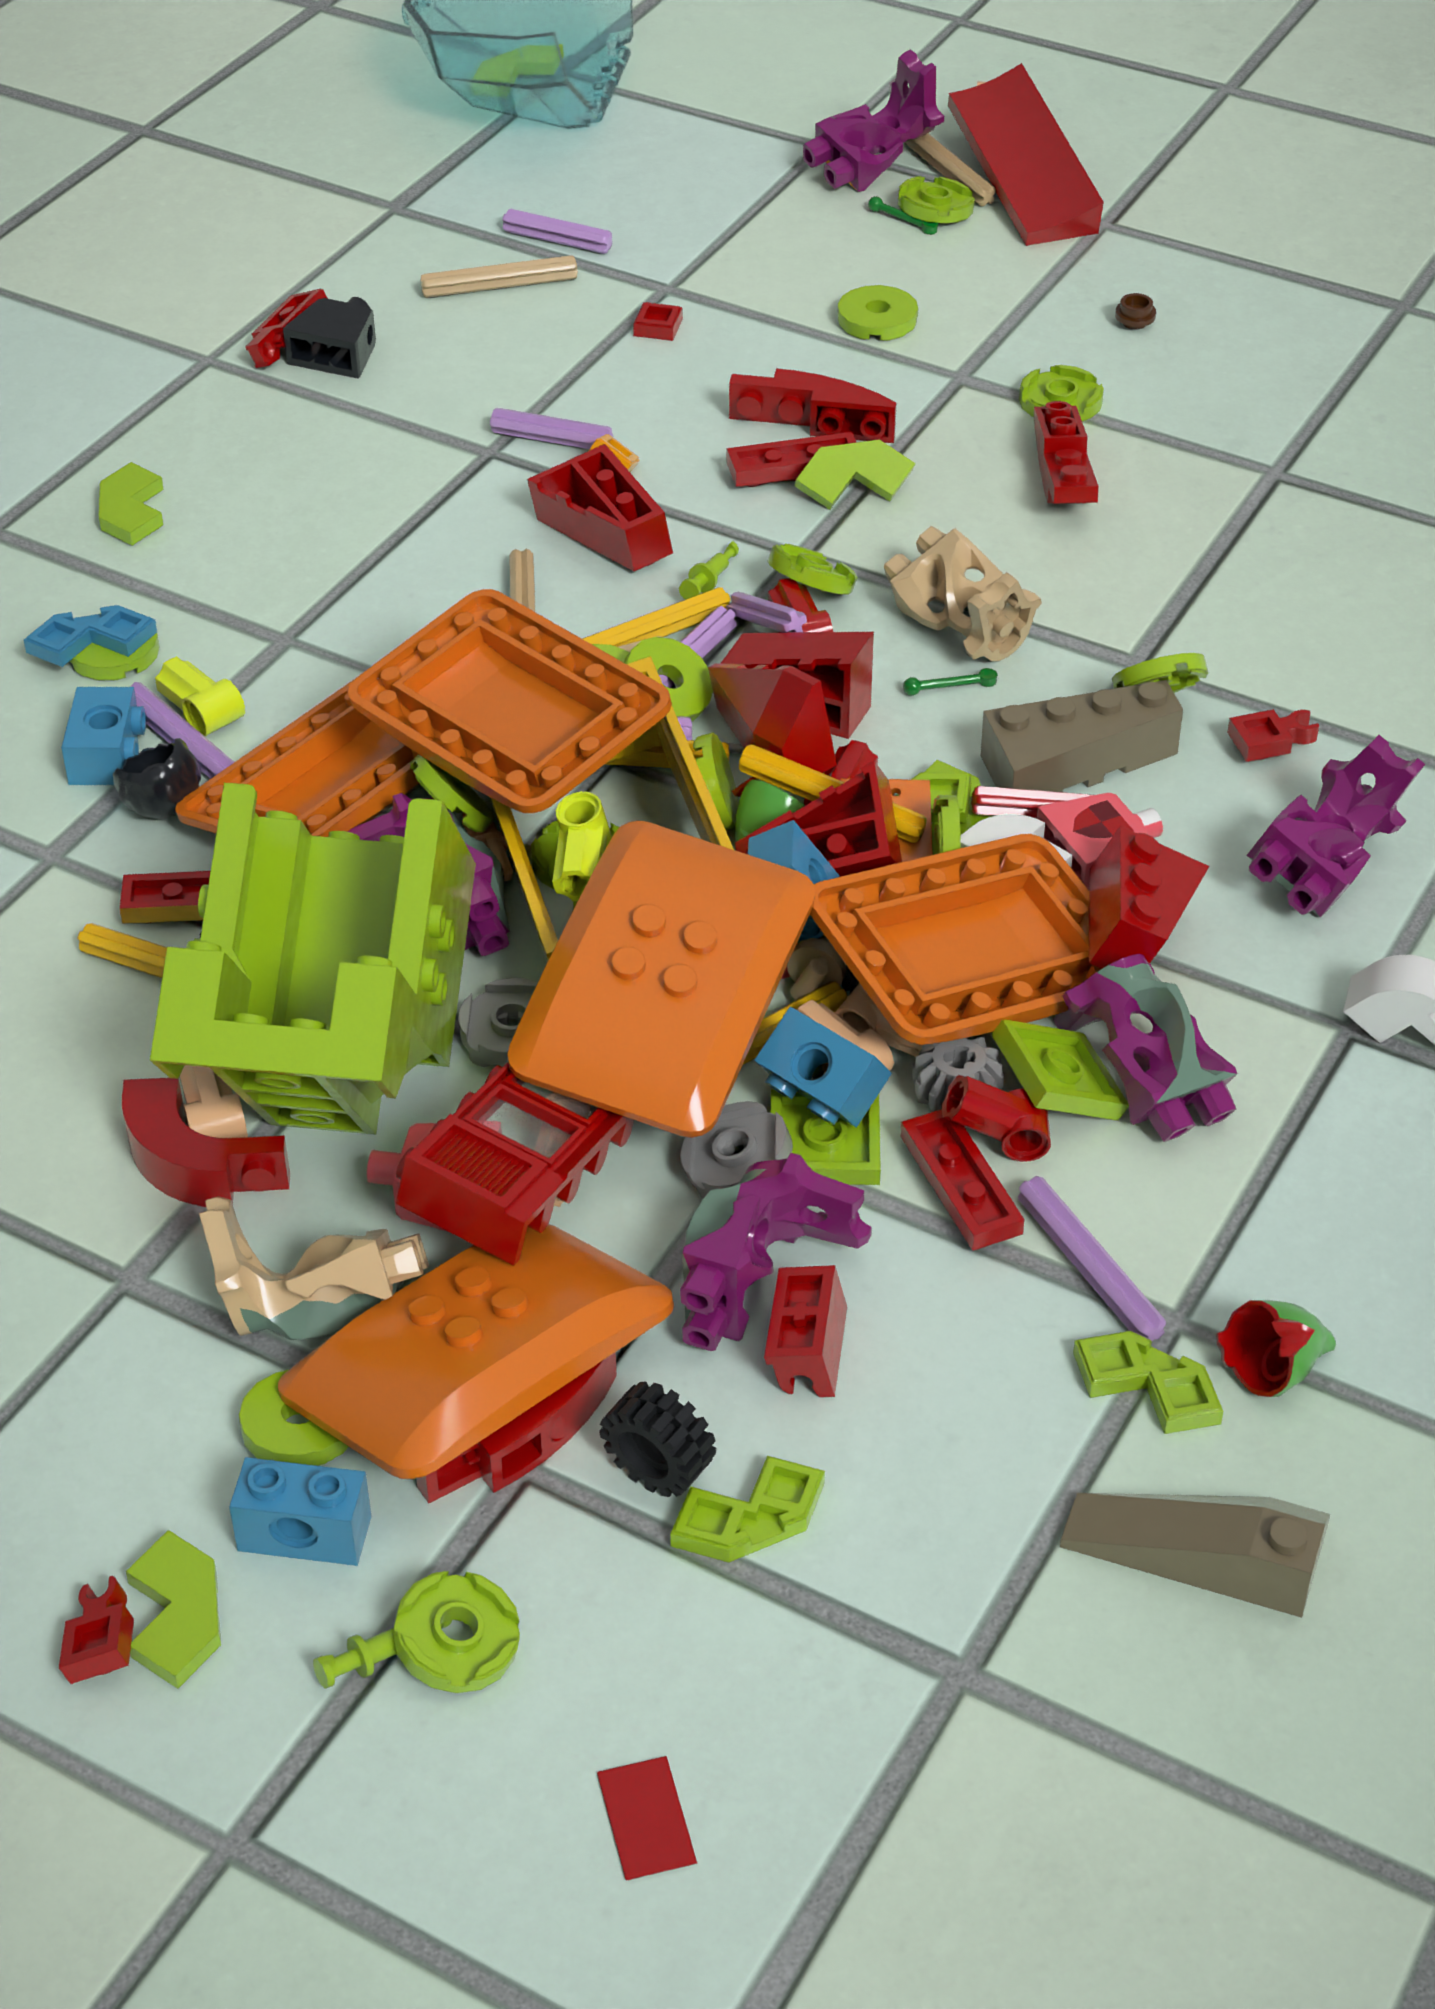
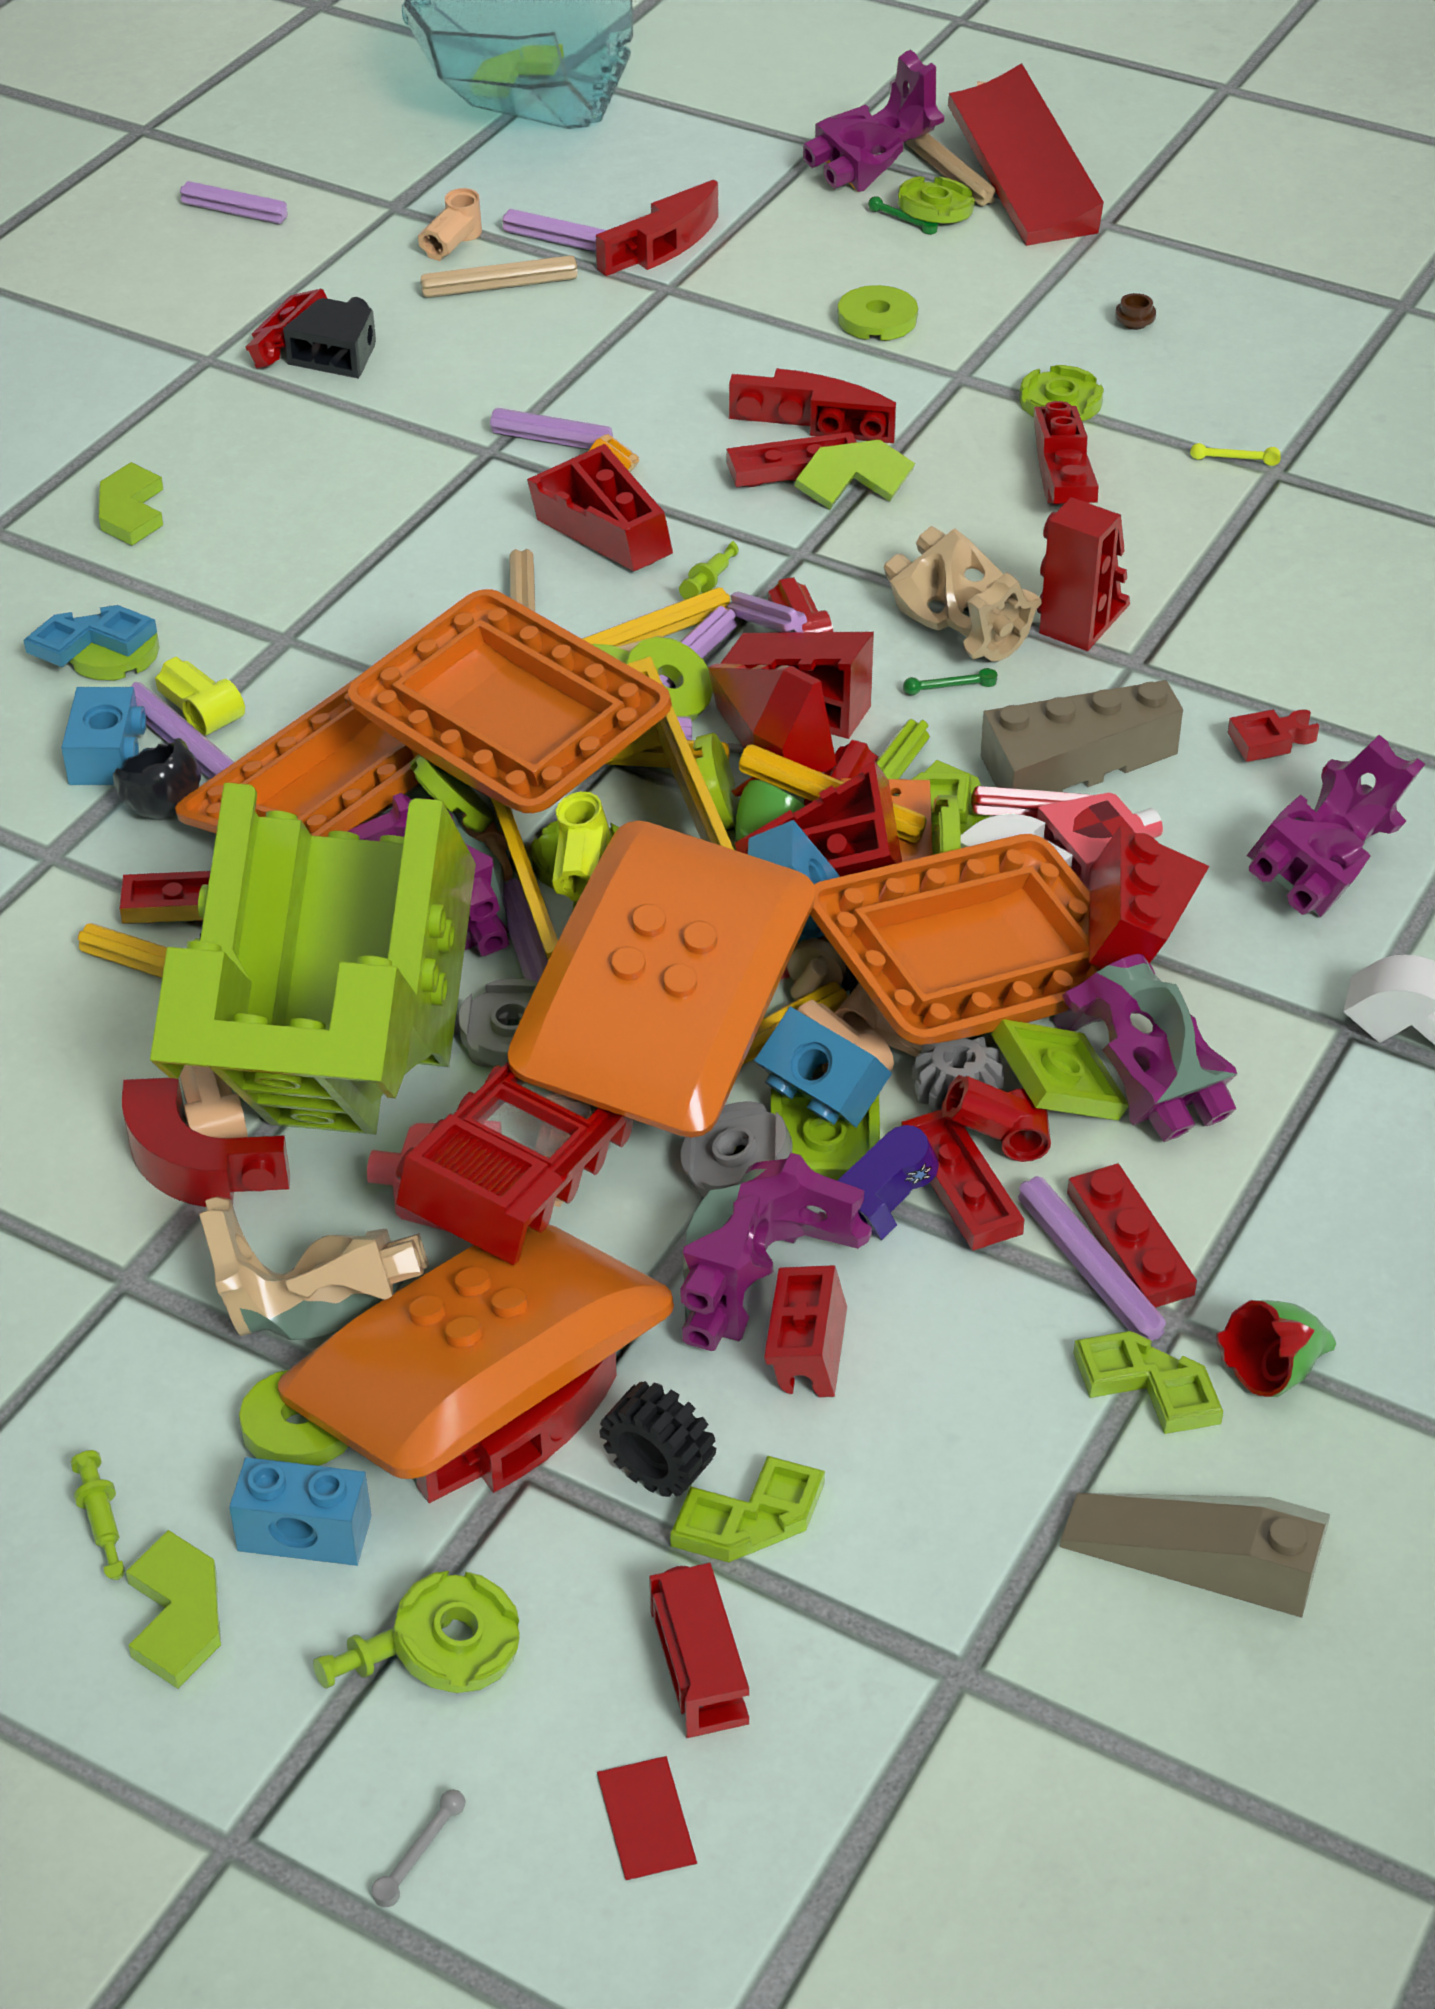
red plate [59,1576,134,1684] -> none
red tile [633,302,683,341] -> none
lime tile [767,543,858,595] -> none
lime tile [1112,653,1209,693] -> none
none -> lime piece [70,1450,125,1580]
none -> lavender axle [180,181,288,224]
none -> light grey hinge [372,1789,465,1907]
none -> light nougat piece [418,188,482,261]
none -> lavender axle [503,878,548,982]
none -> red slope [596,179,718,276]
none -> red window [649,1562,749,1738]
none -> dark purple leg [837,1125,939,1240]
none -> lime axle [876,719,930,779]
none -> red wedge [1037,497,1130,651]
none -> red plate [1067,1163,1197,1308]
none -> neon yellow hinge [1190,443,1281,466]

